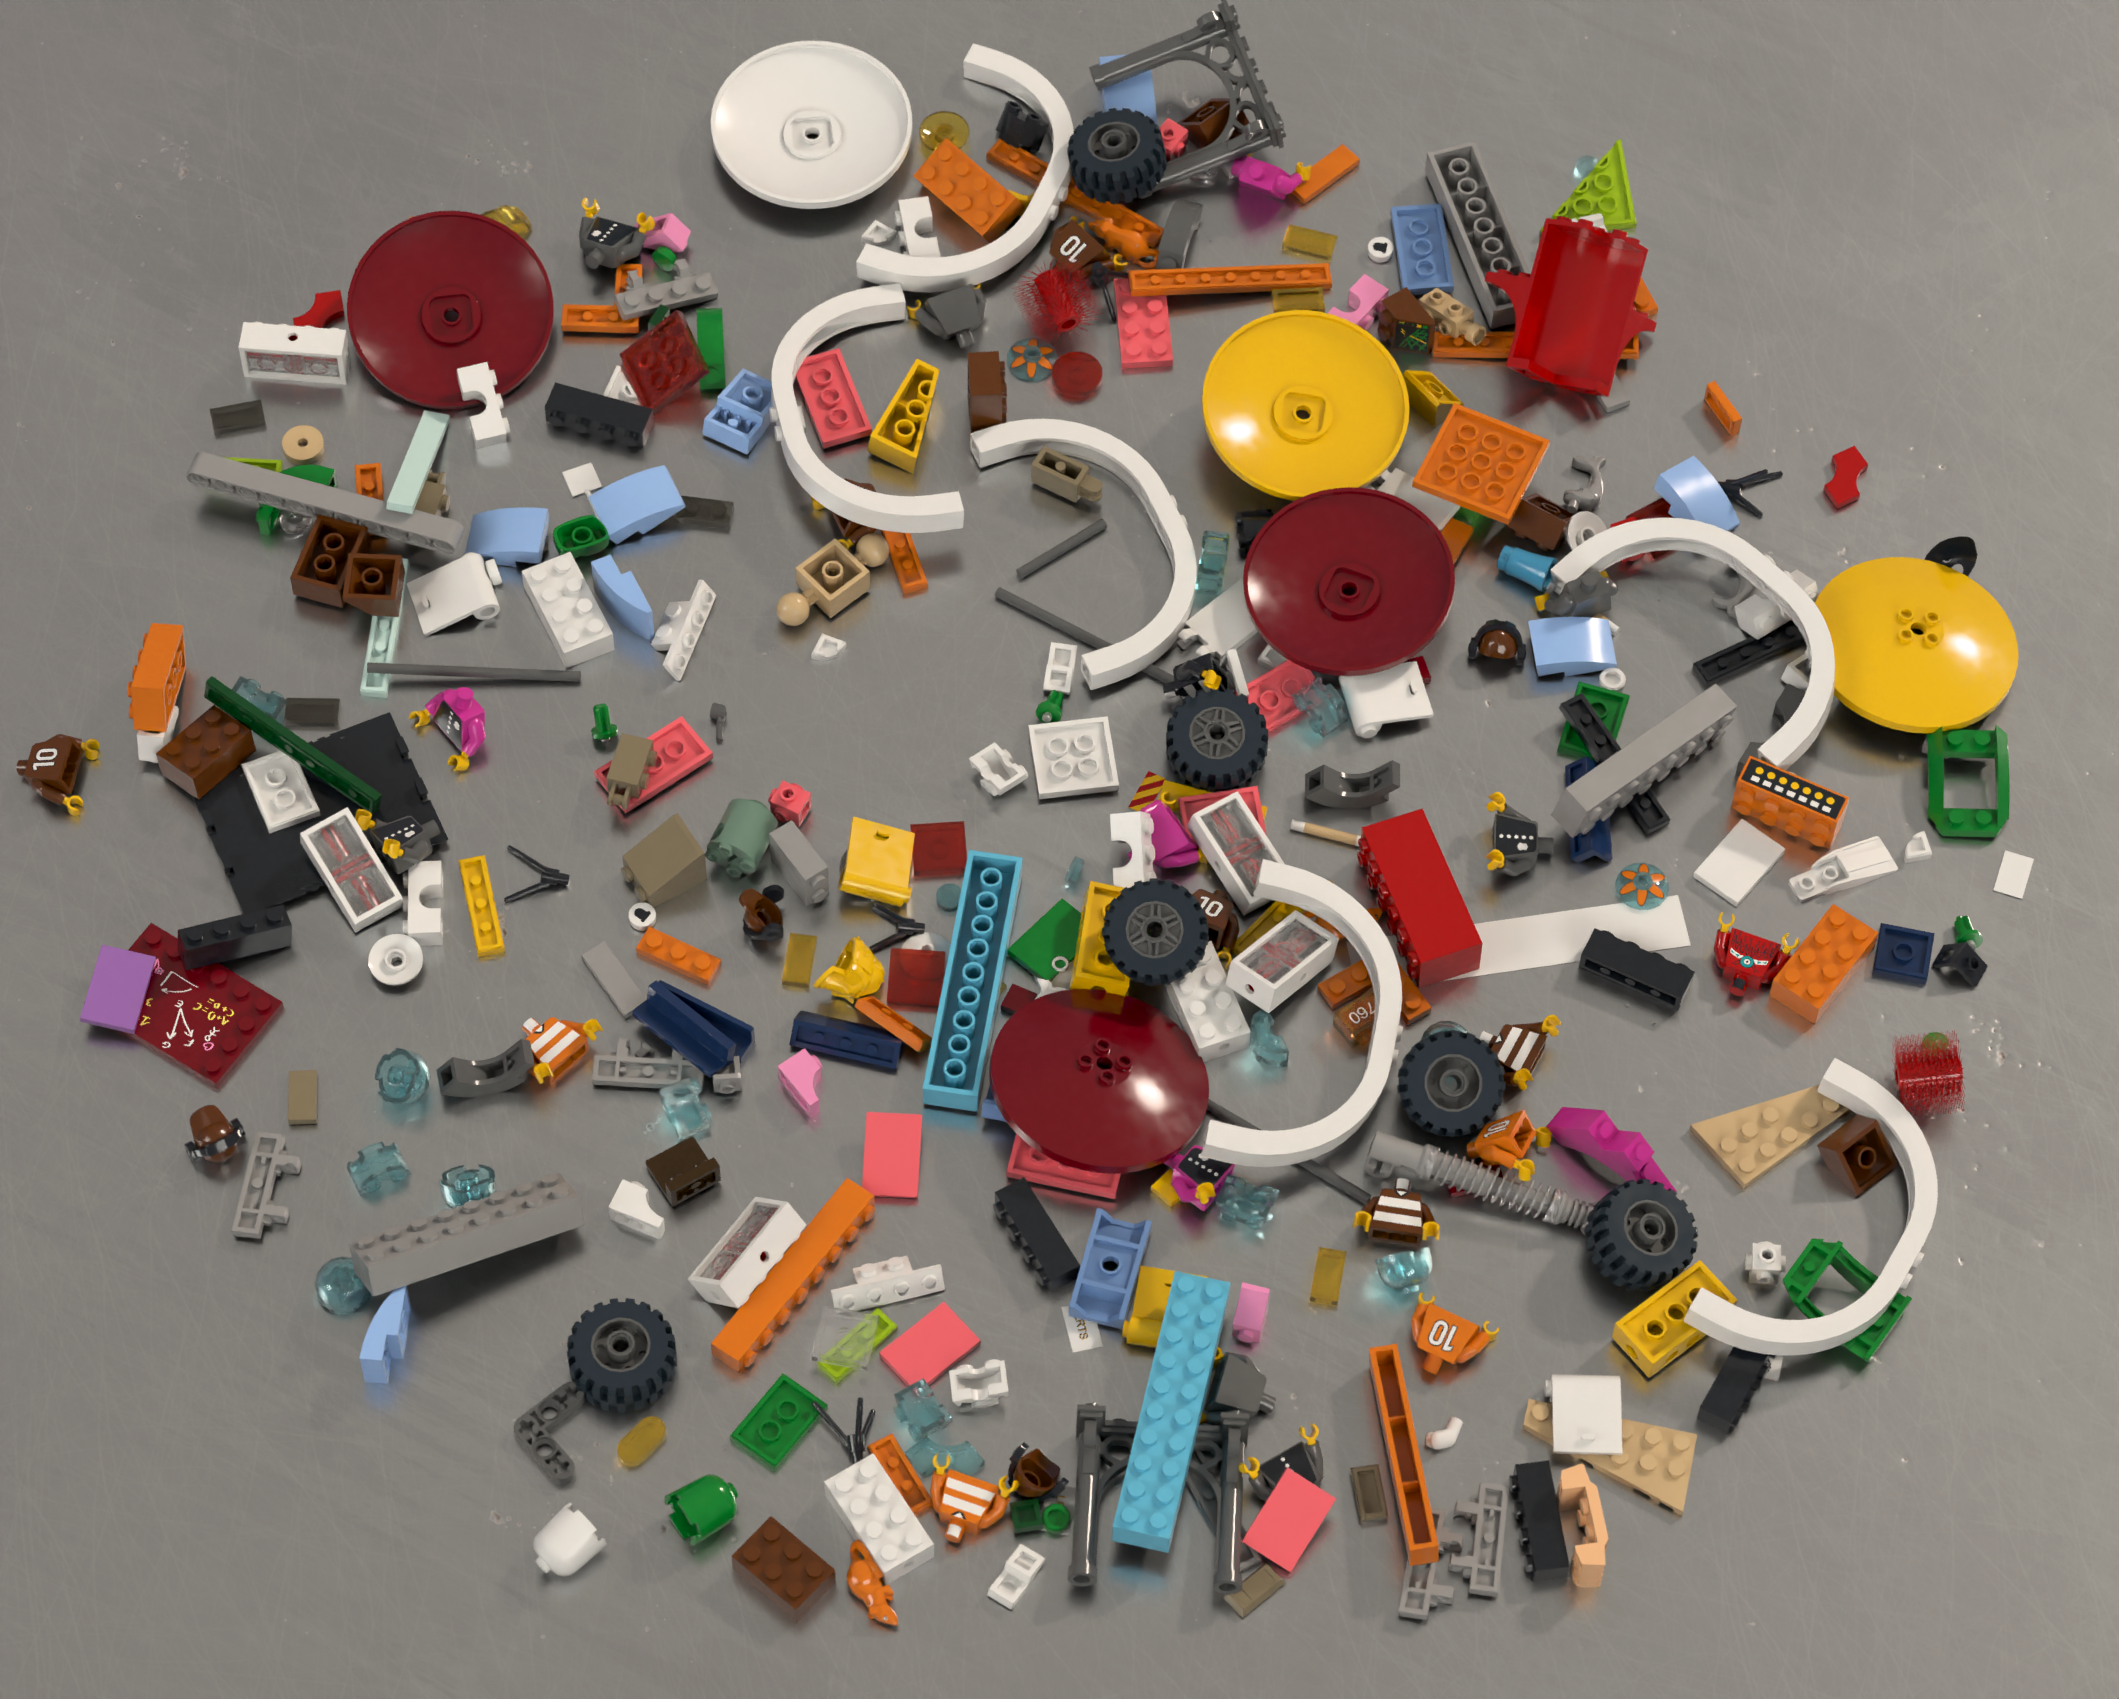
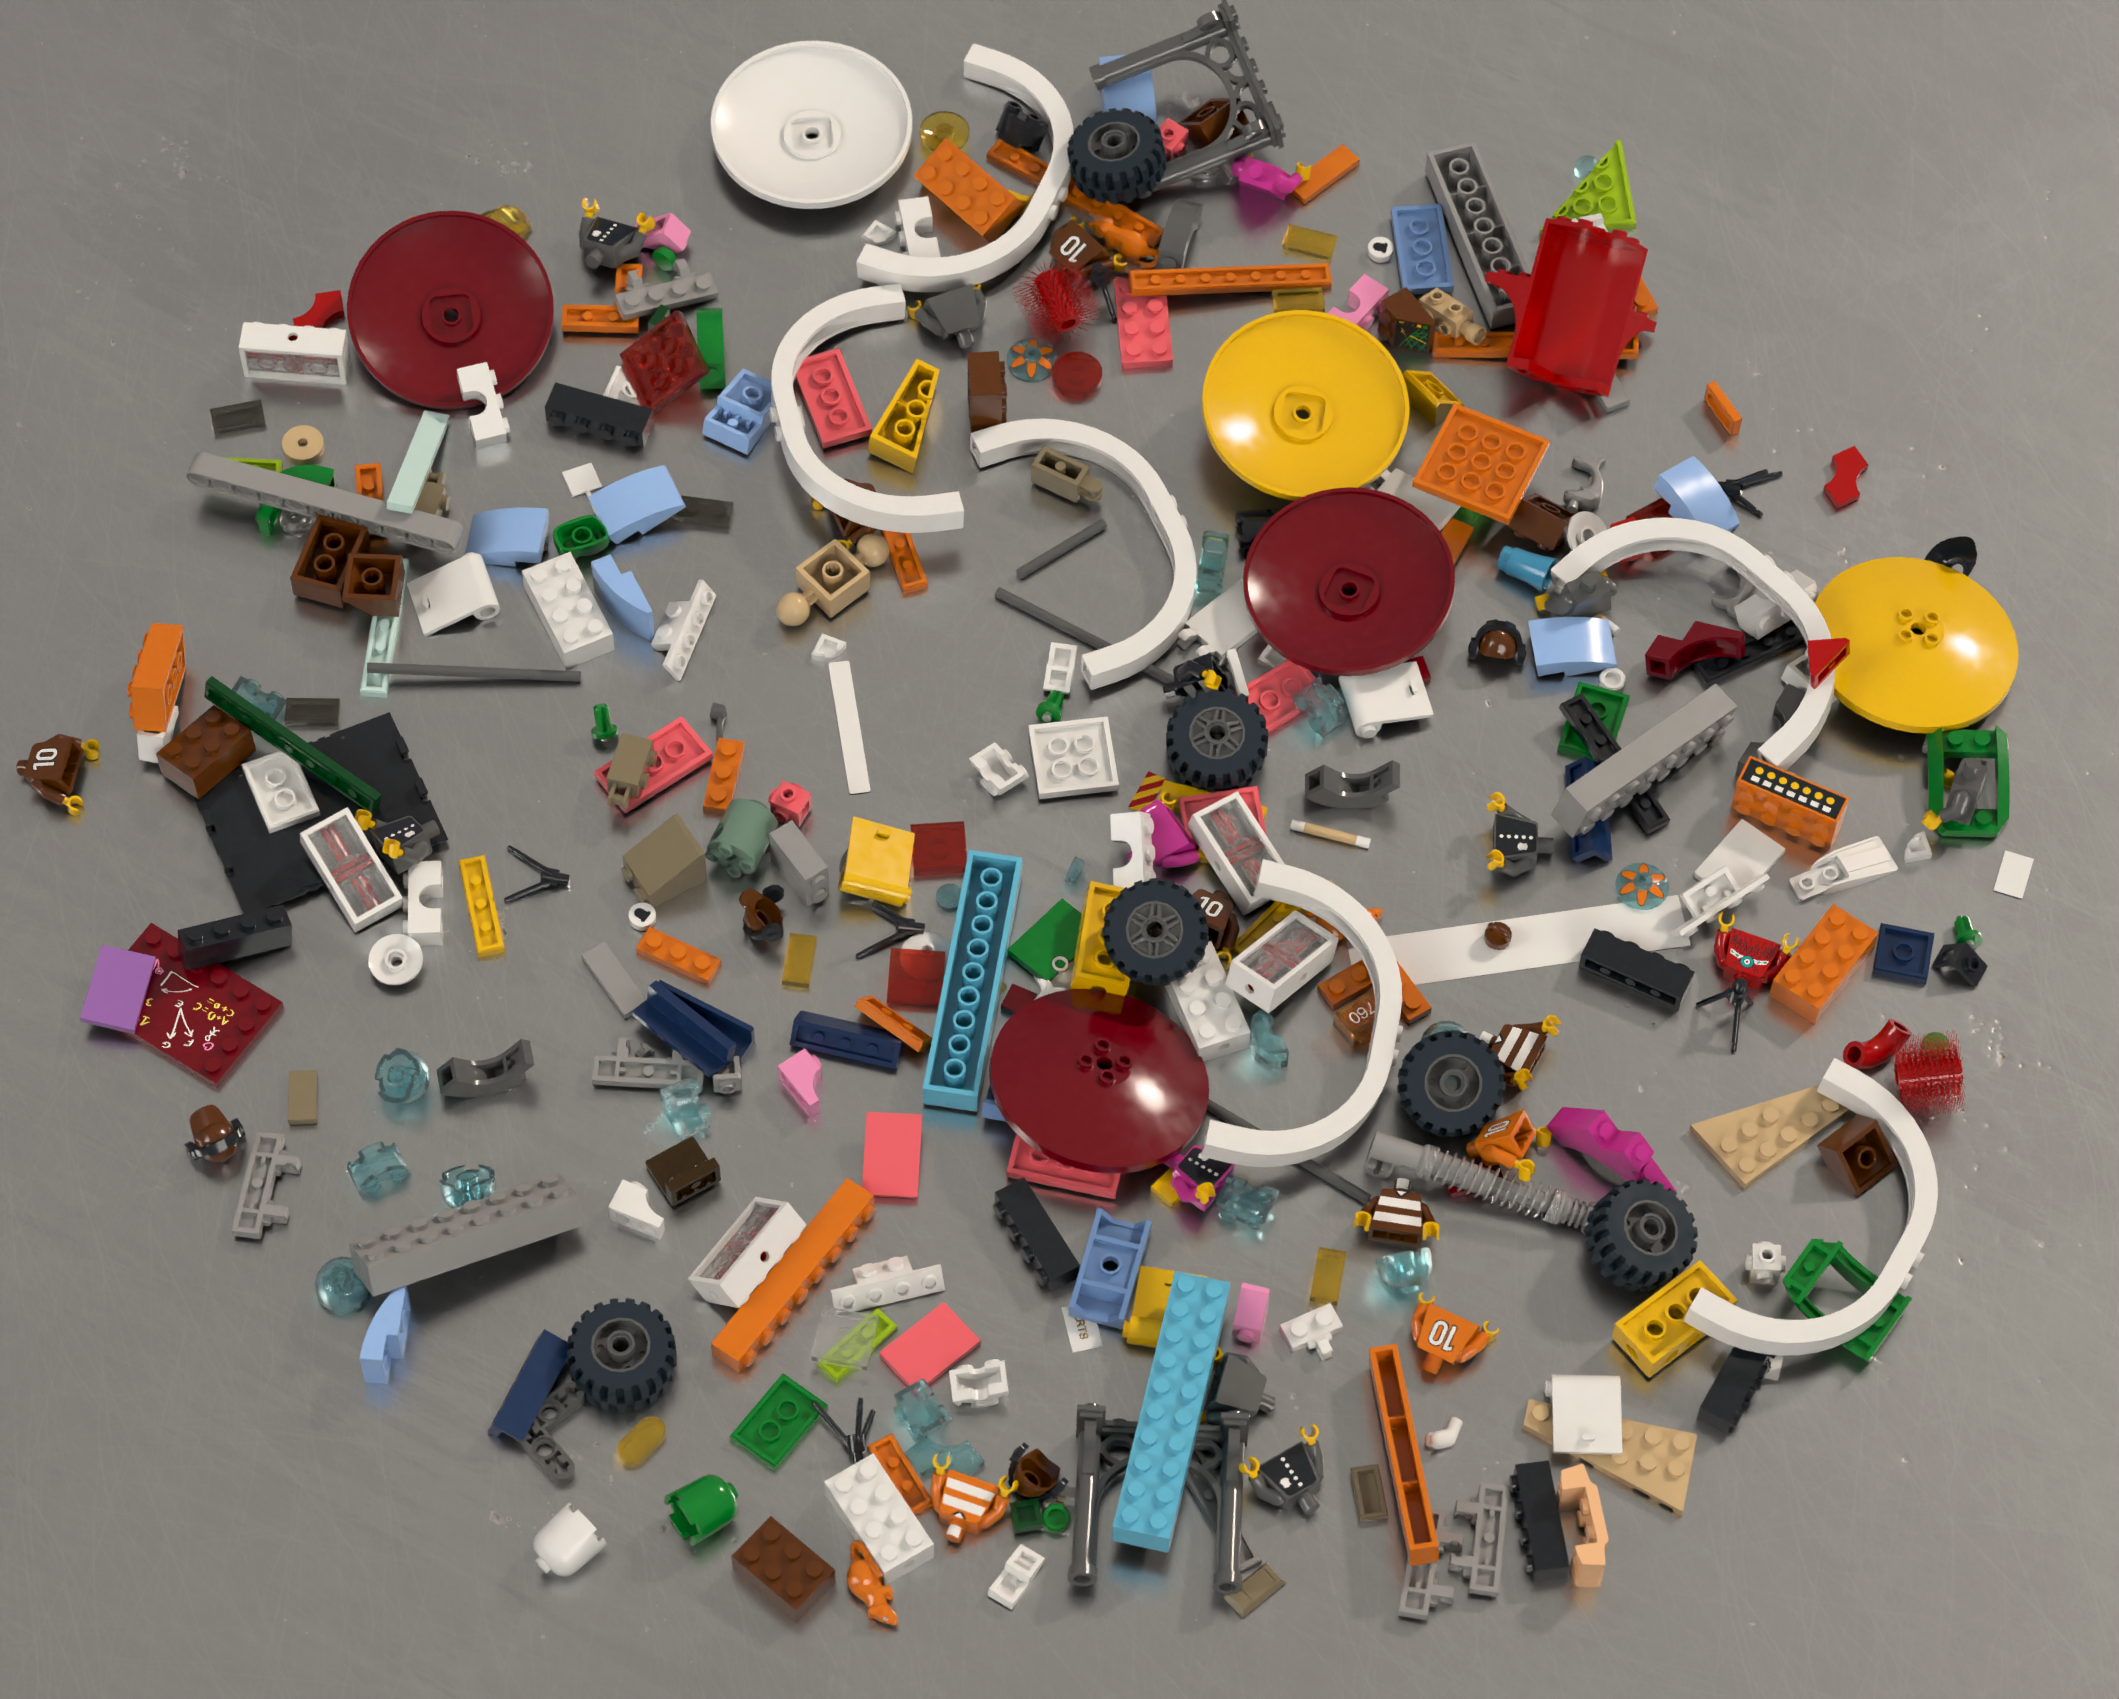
dark pink torso [409,687,486,771] -> none
white tile [485,558,503,586] -> none
torso [522,1017,603,1084] -> none
yellow head [813,936,885,1004] -> none
coral tile [1241,1468,1336,1573] -> none
red brick [1357,808,1483,989] -> none
none -> dark blue panel [487,1329,568,1442]
none -> orange plate [703,738,745,814]
none -> white sticker [828,661,870,794]
none -> white hinge [1279,1303,1343,1361]
none -> reddish brown tile [1484,922,1512,950]
none -> dark red arch [1645,621,1746,680]
none -> white bracket [1671,866,1770,938]
none -> black plant [1696,978,1753,1052]
none -> red slope [1807,638,1850,689]
none -> red cylinder [1843,1019,1912,1069]
none -> dark grey torso [1921,758,1988,831]

